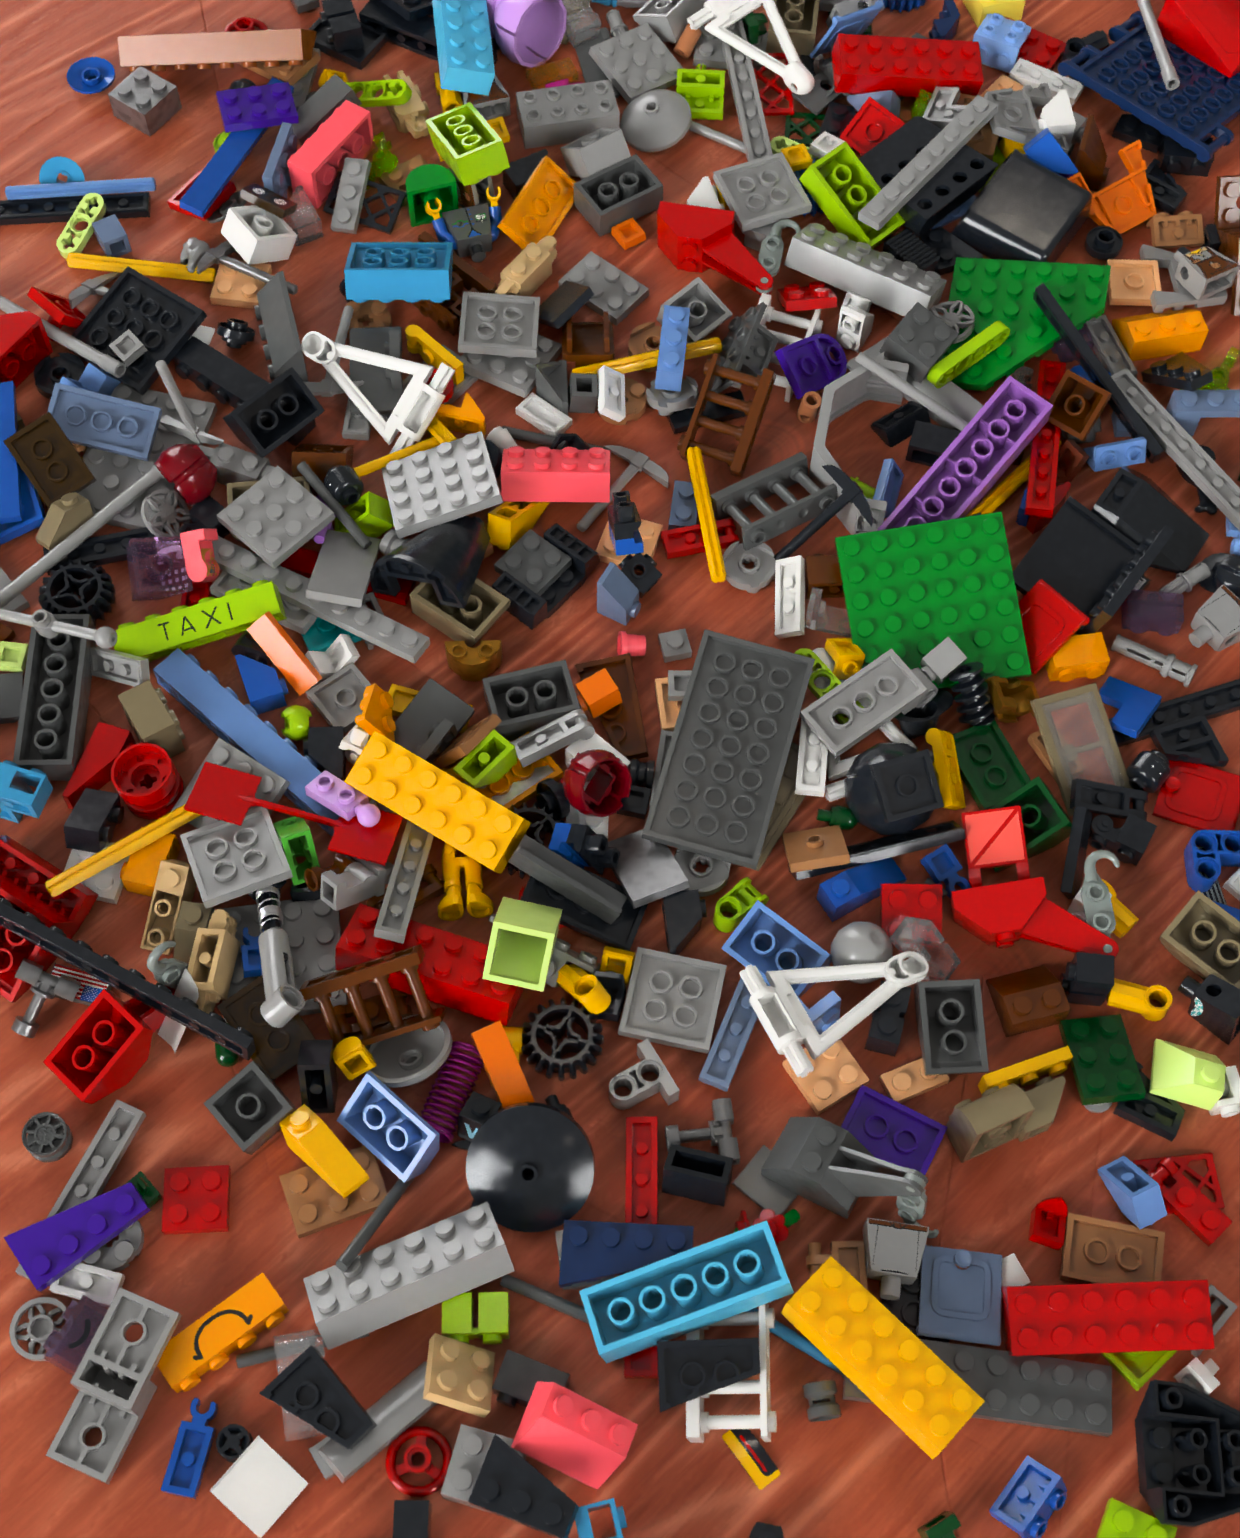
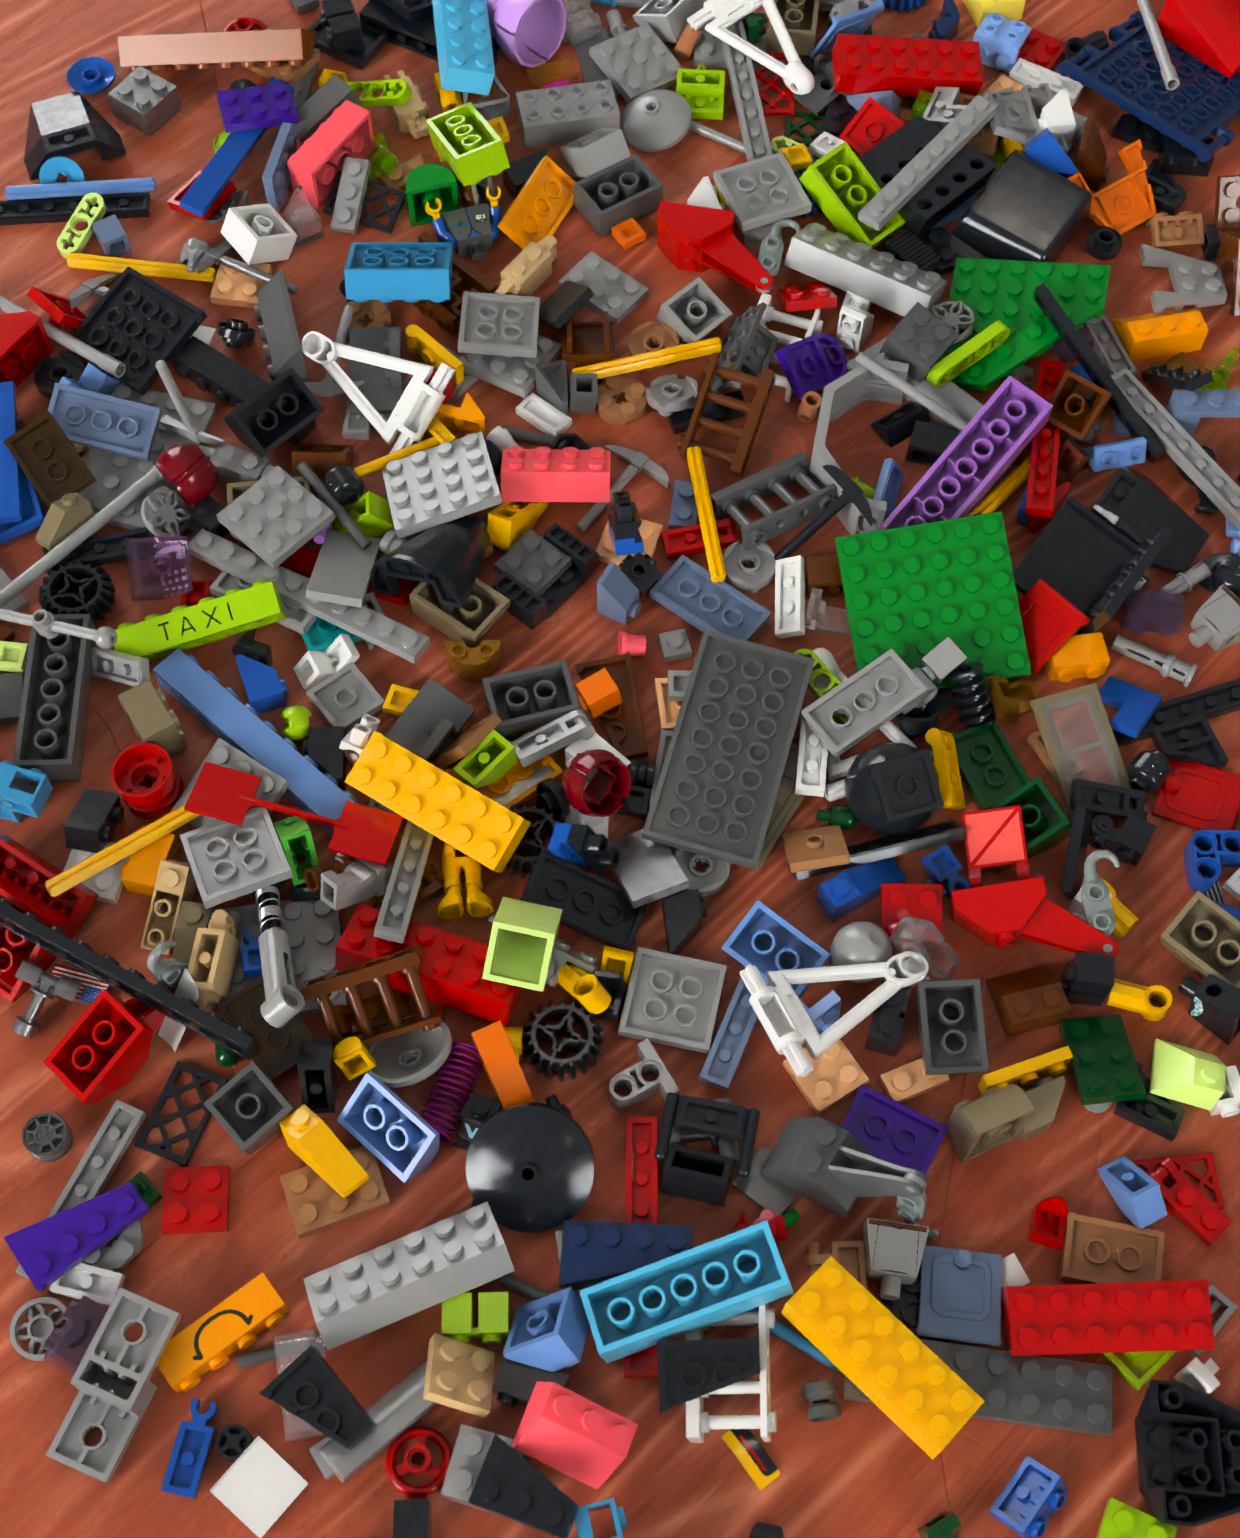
red slope [62,722,136,809] -> none
light grey plate [109,329,147,367] -> none
coral leg [180,528,220,582] -> none
dark brown tile [240,183,297,219] -> none
tile [246,611,323,696] -> none
lavender plate [305,770,381,827] -> none
dark grey bar [336,1178,415,1271] -> none
light orange wing [355,683,396,742] -> none
dark grey panel [508,834,627,925] -> none
white plate [598,365,626,422] -> none
medium blue brick [655,305,690,392] -> none
lime piece [713,877,769,933] -> none
yellow bracket [824,638,865,680] -> none
light nougat plate [1106,259,1161,306] -> none
light grey torso [1174,246,1240,301] -> none
none -> black wedge [24,91,126,181]
none -> black window [135,1061,229,1167]
none -> medium blue slope [503,1287,589,1372]
none -> sand blue plate [649,555,771,641]
none -> black plate [654,1092,761,1178]

